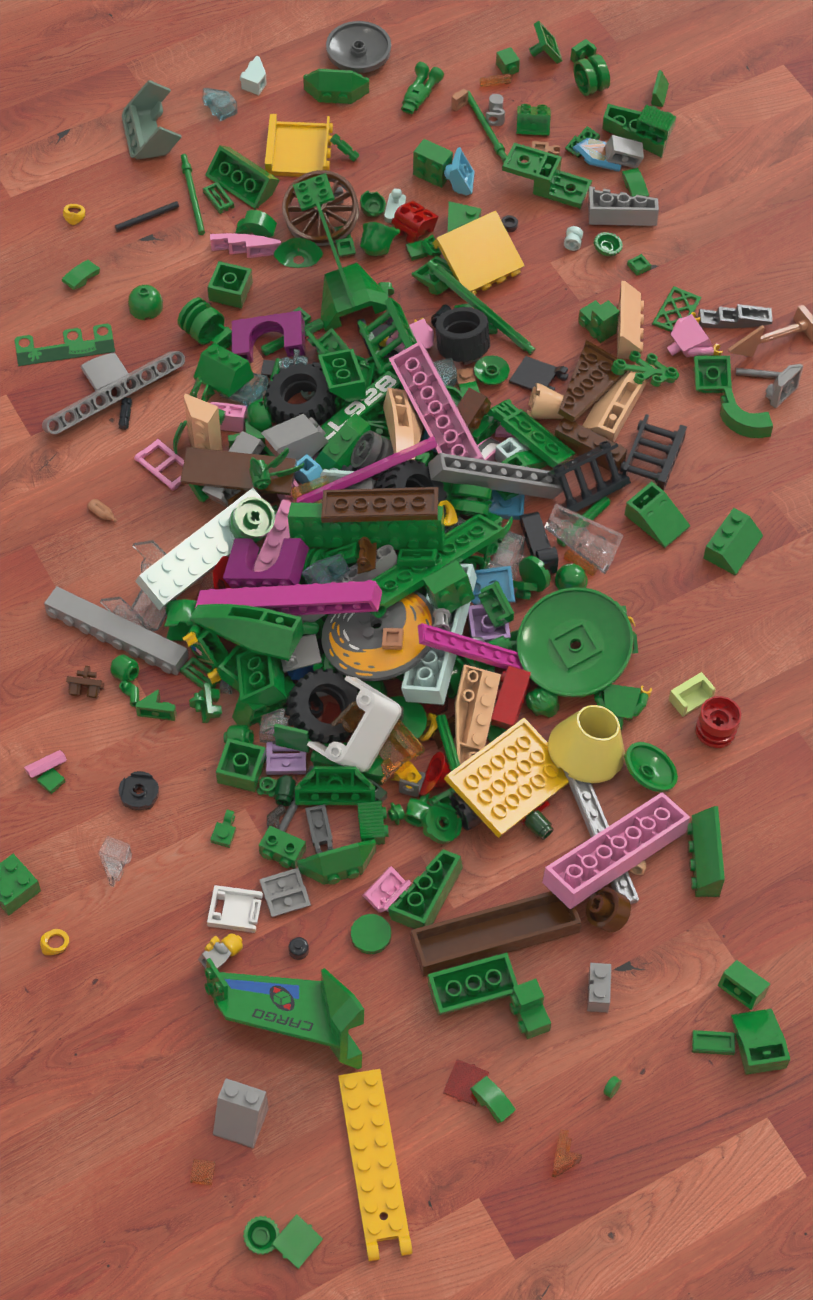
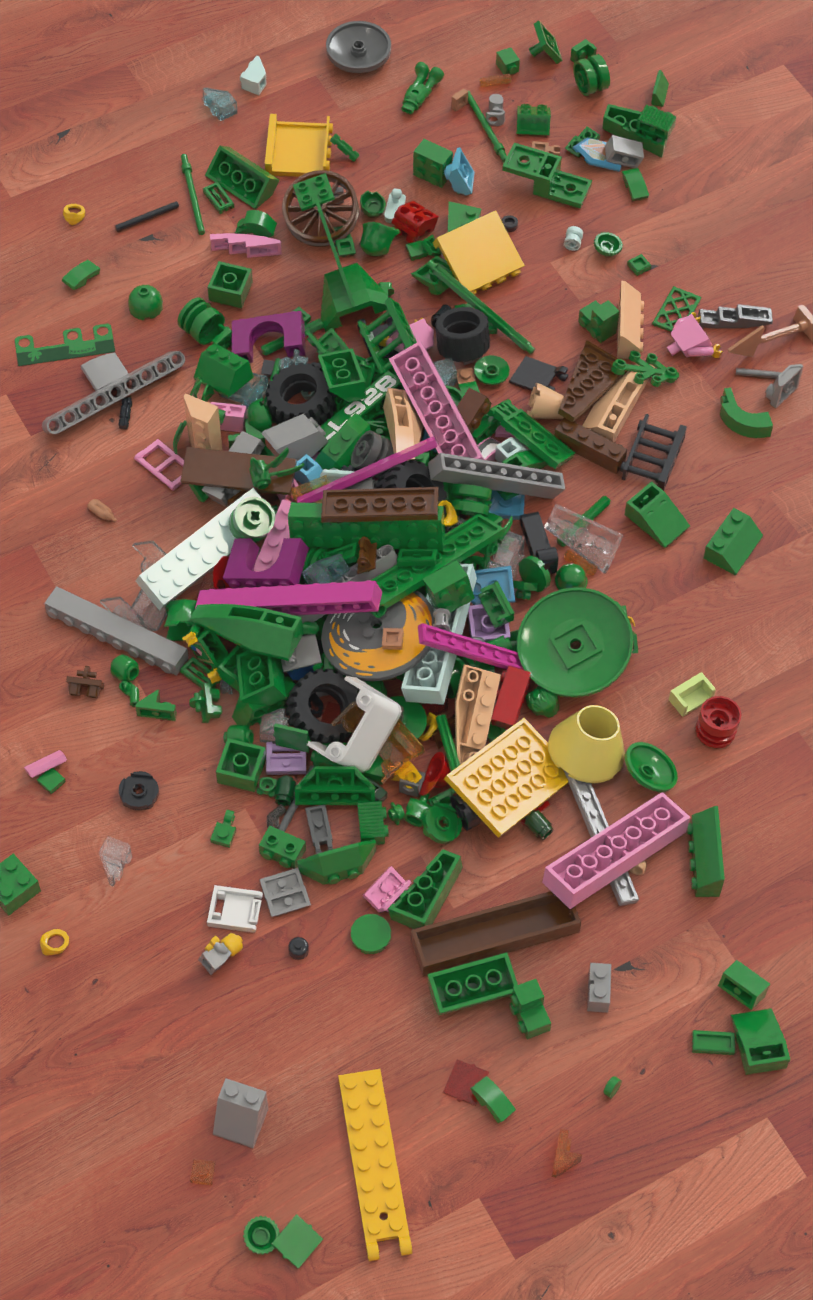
sand green windscreen [122,80,182,160] -> none
green piece [204,958,364,1069] -> none
green piece [274,238,323,268] -> none
green wedge [303,69,369,104] -> none
black fence [547,440,631,515] -> none
reddish brown piece [586,885,631,933] -> none
light grey wedge [588,186,659,226] -> none
green torso [594,684,652,730] -> none
green slope [693,356,732,393] -> none

